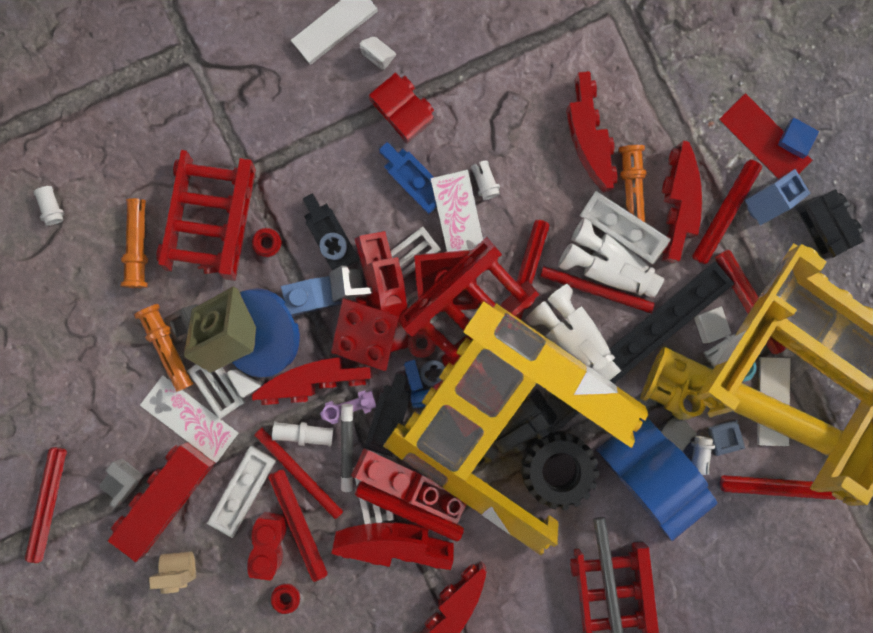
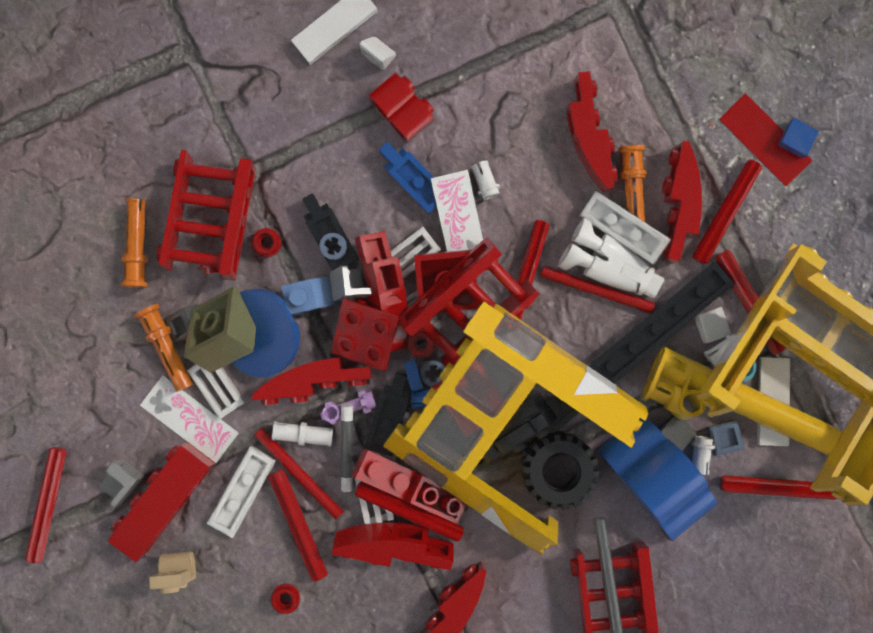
white pin [33,186,64,226] -> none
white slope [227,369,264,398] -> none
red brick [247,512,287,581] -> none
white piece [525,284,621,381] -> none
medium blue slope [745,169,811,225] -> none
black brick [796,189,864,259] -> none

